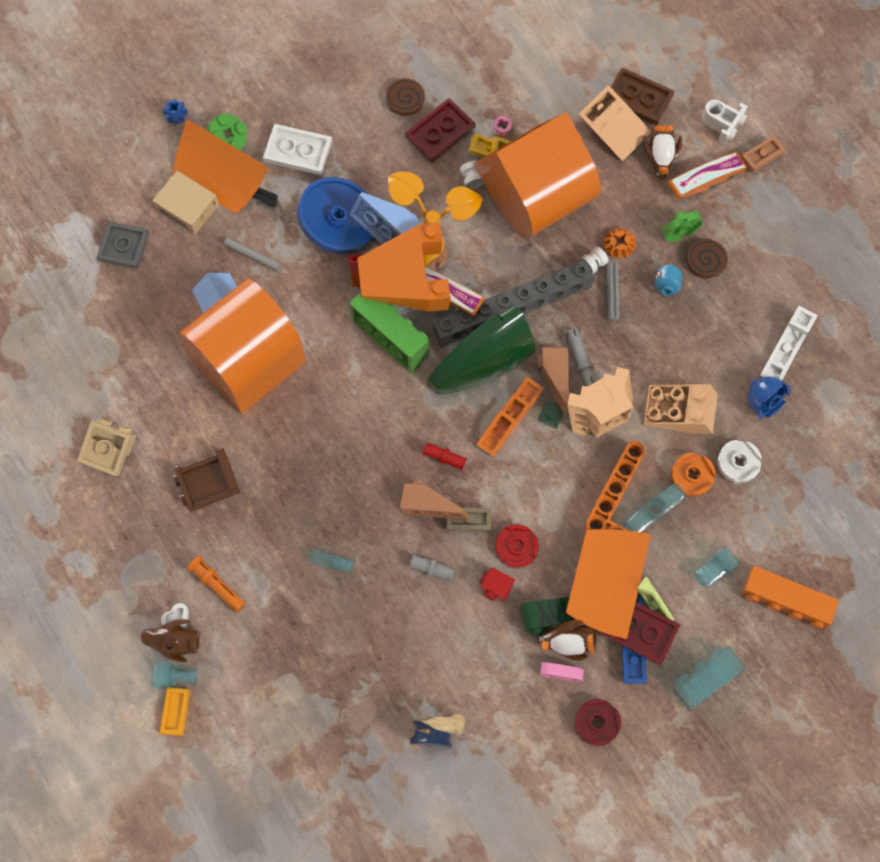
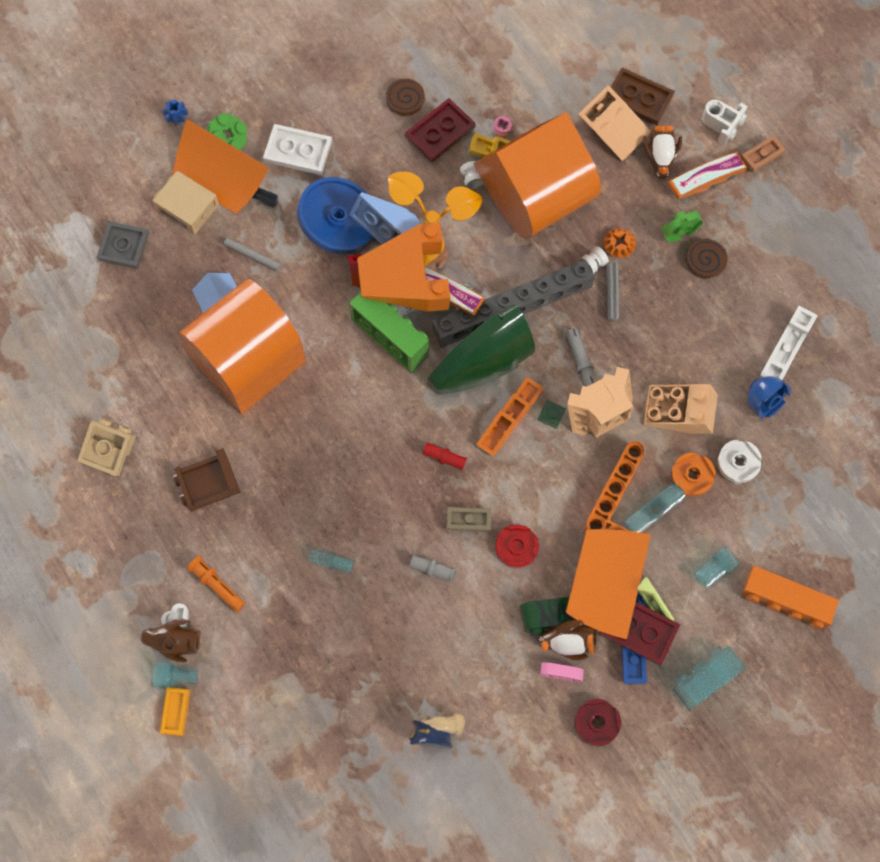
nougat slope [400,481,469,520] -> none
red brick [479,567,515,603] -> none
nougat slope [537,347,569,414] -> none
dark azure head [654,264,683,296] -> none

